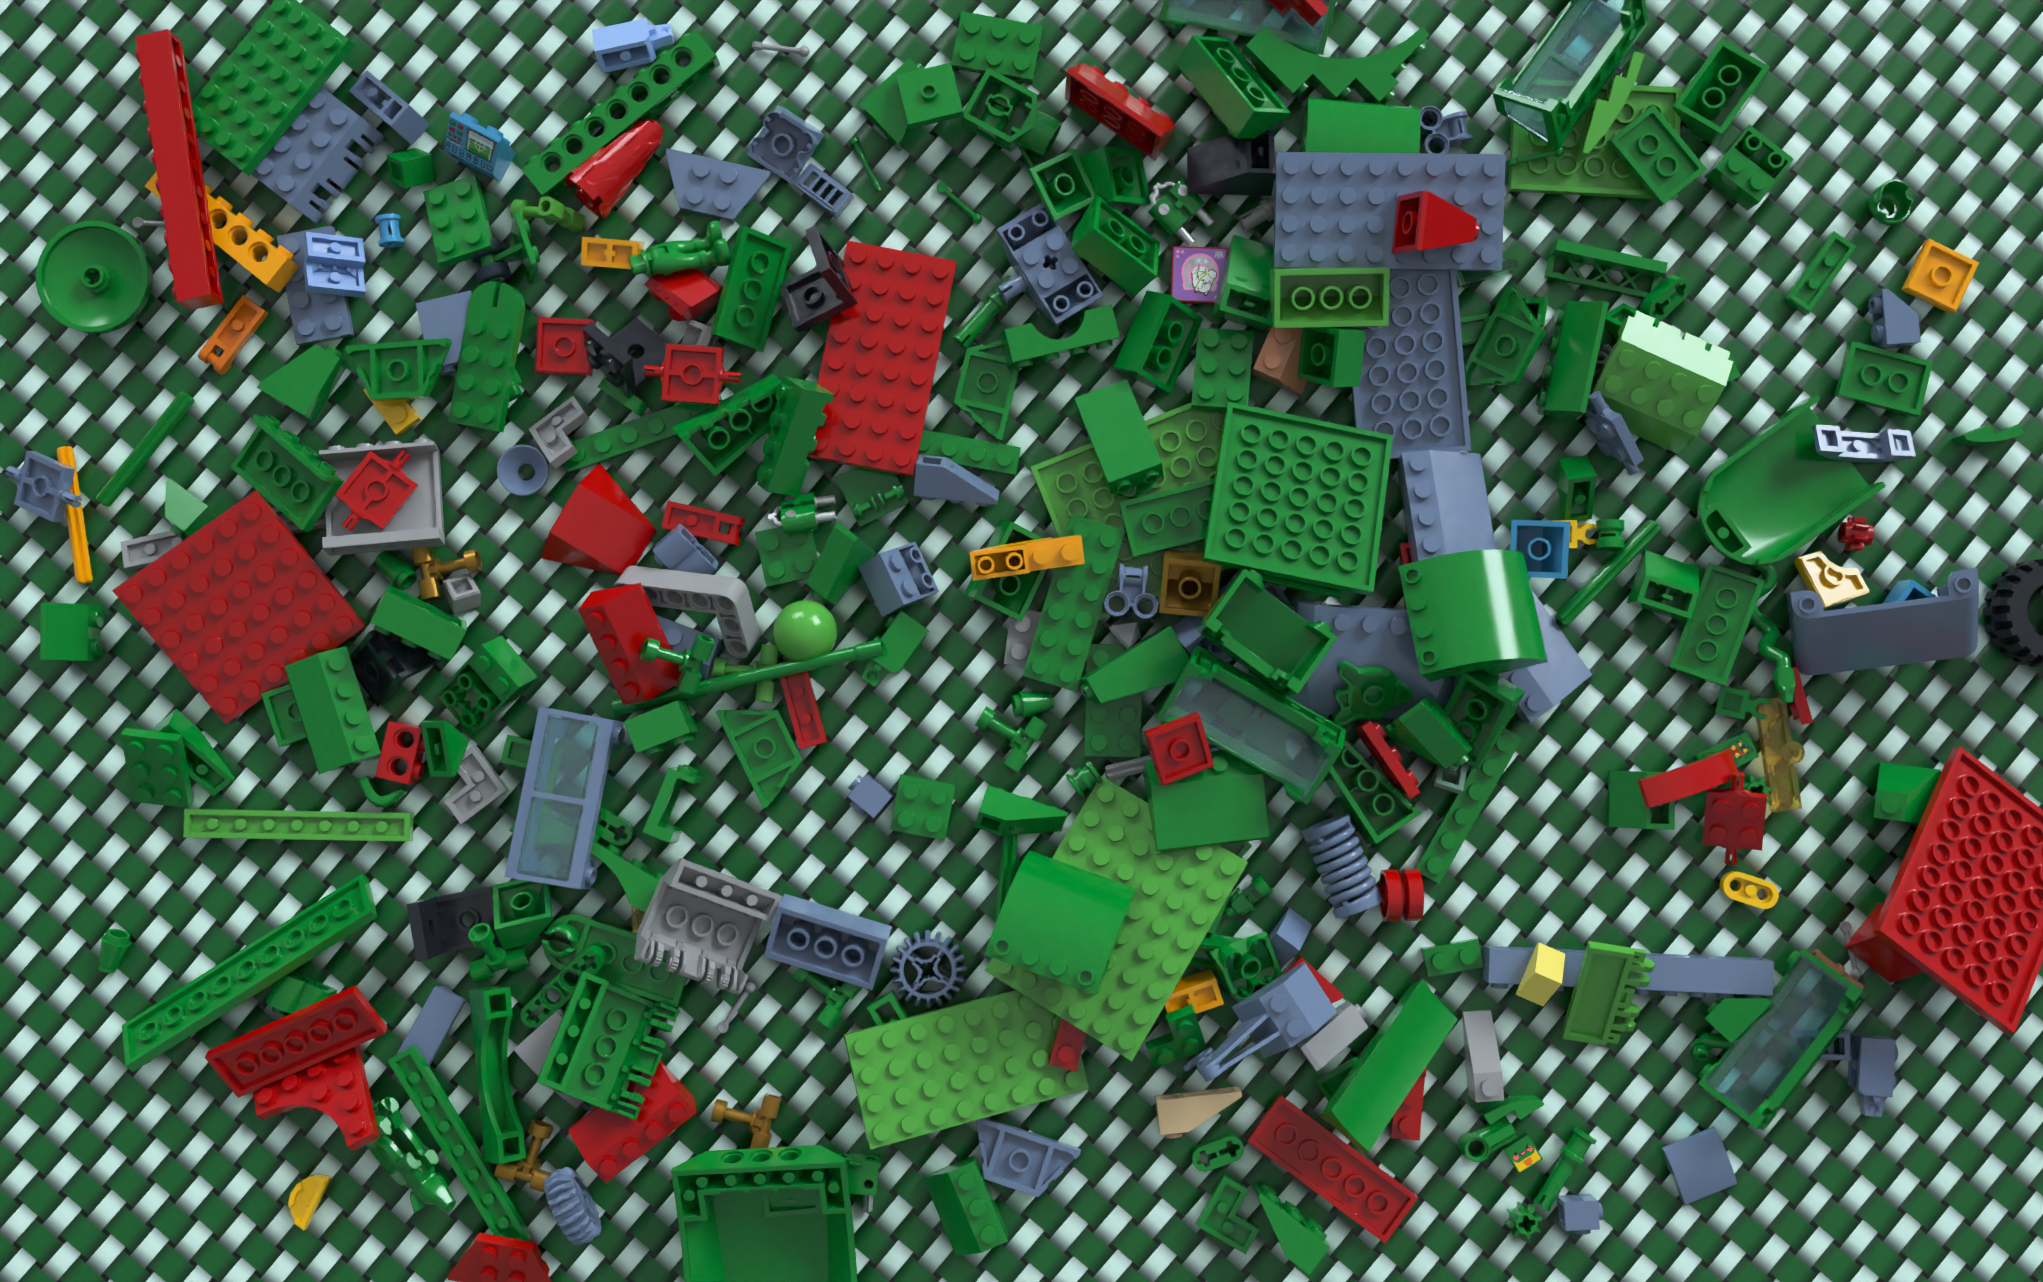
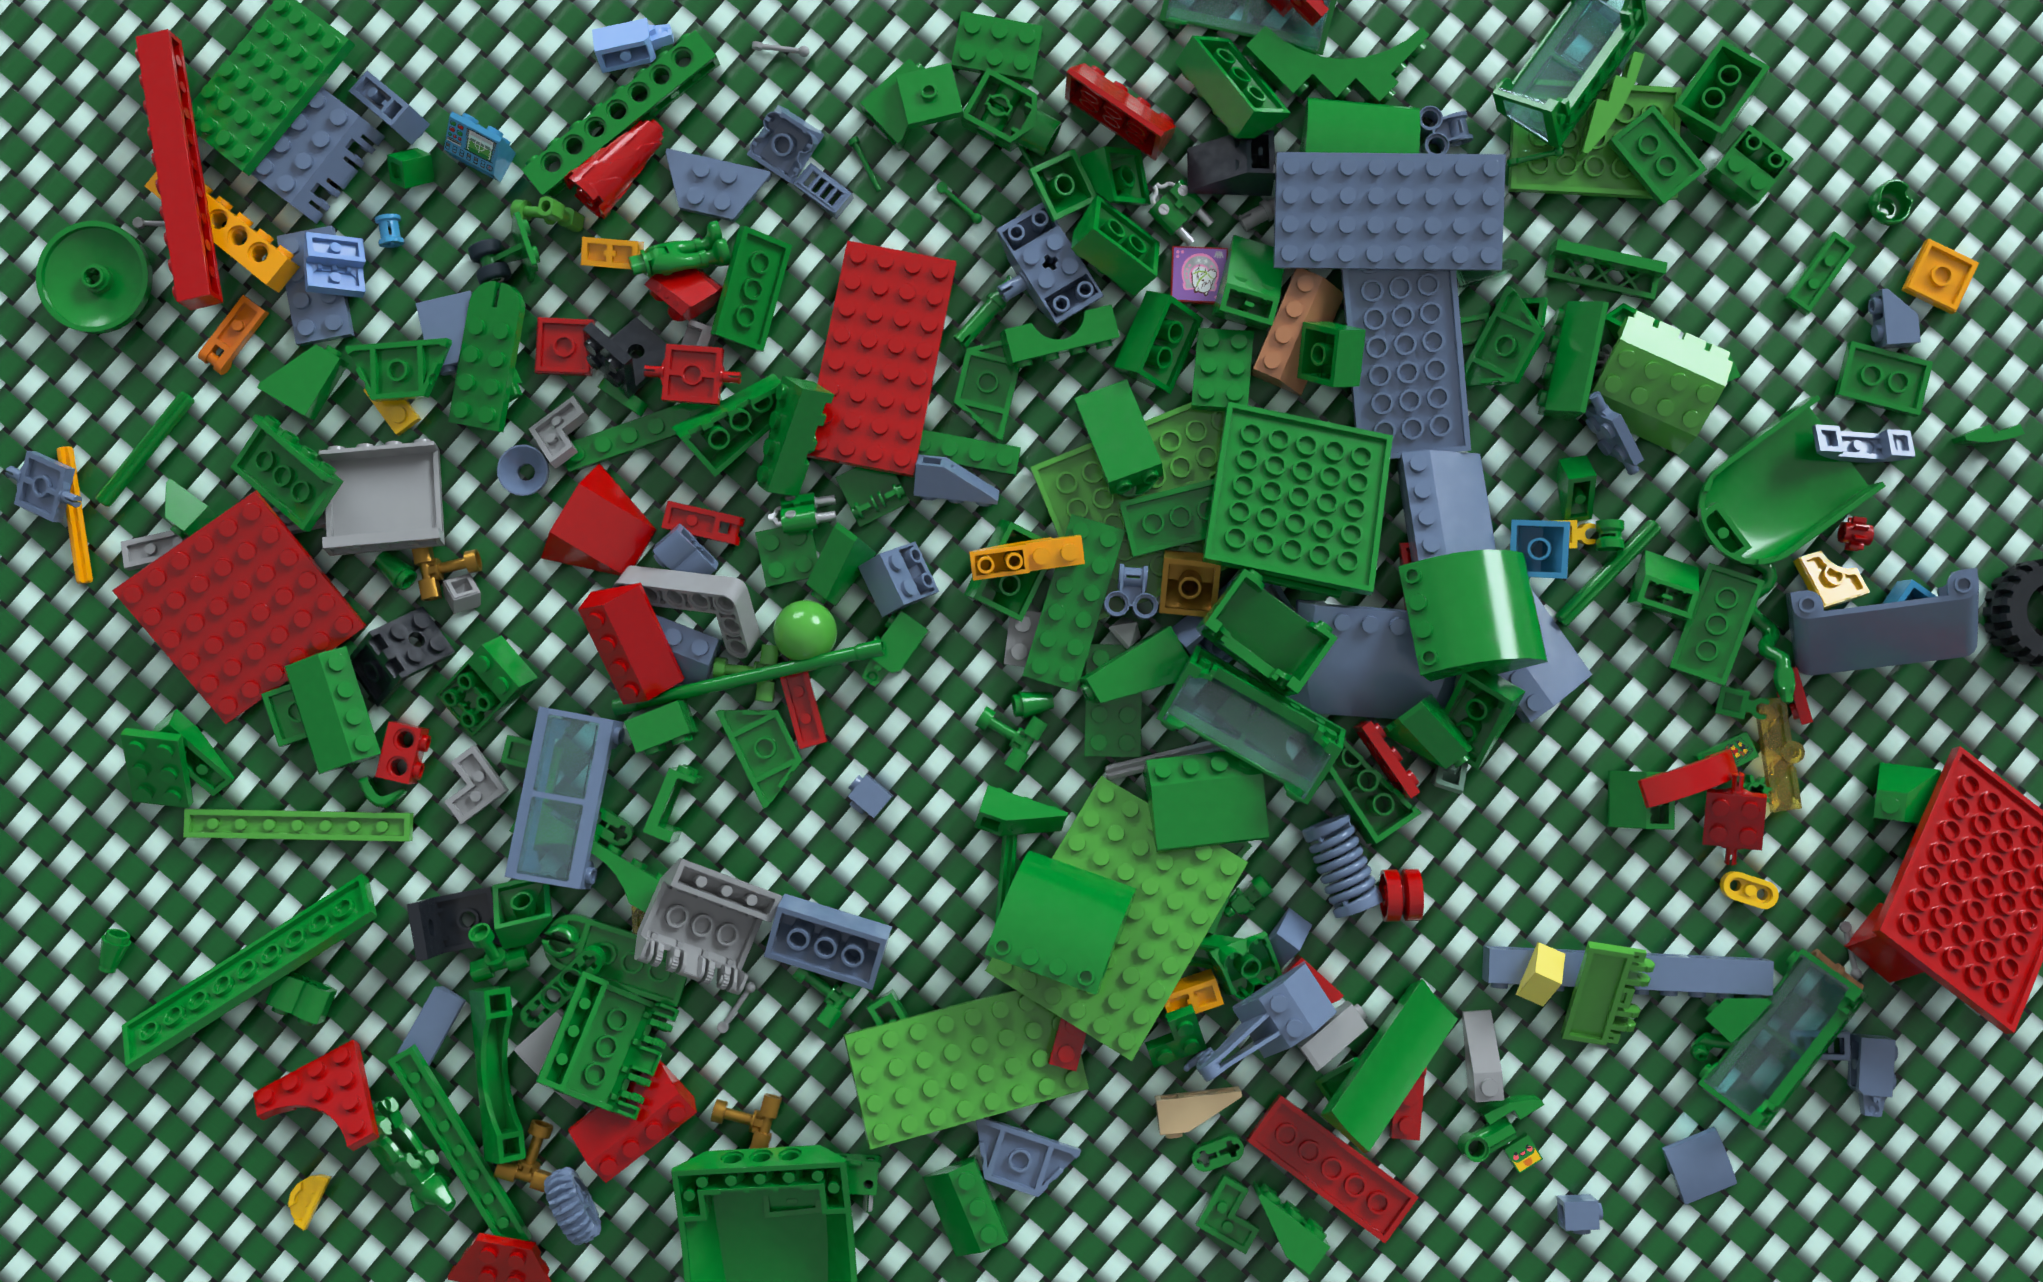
green slope [40,603,104,662] -> none
red plate [205,985,387,1098] -> none
red plate [335,449,418,532] -> none
green slope [370,584,467,661] -> none
green slope [420,721,469,777] -> none
green plate [423,174,494,268] -> none
green bar [640,634,715,694] -> none
black bracket [780,225,858,333] -> none
green plate [890,774,956,840] -> none
sand blue gear [890,930,967,1008] -> none
green bush [1066,760,1103,798] -> none
red tile [1144,712,1214,786] -> none
bright green slope [1270,267,1390,328] -> none
green tile [1332,661,1412,727] -> none
red slope [1392,190,1479,254] -> none
green plate [1413,728,1522,884] -> none
green plate [1421,938,1483,977] -> none
green gear [1505,1202,1543,1240] -> none
green pin [1533,1126,1597,1211] -> none
green beam [1640,275,1690,321] -> none

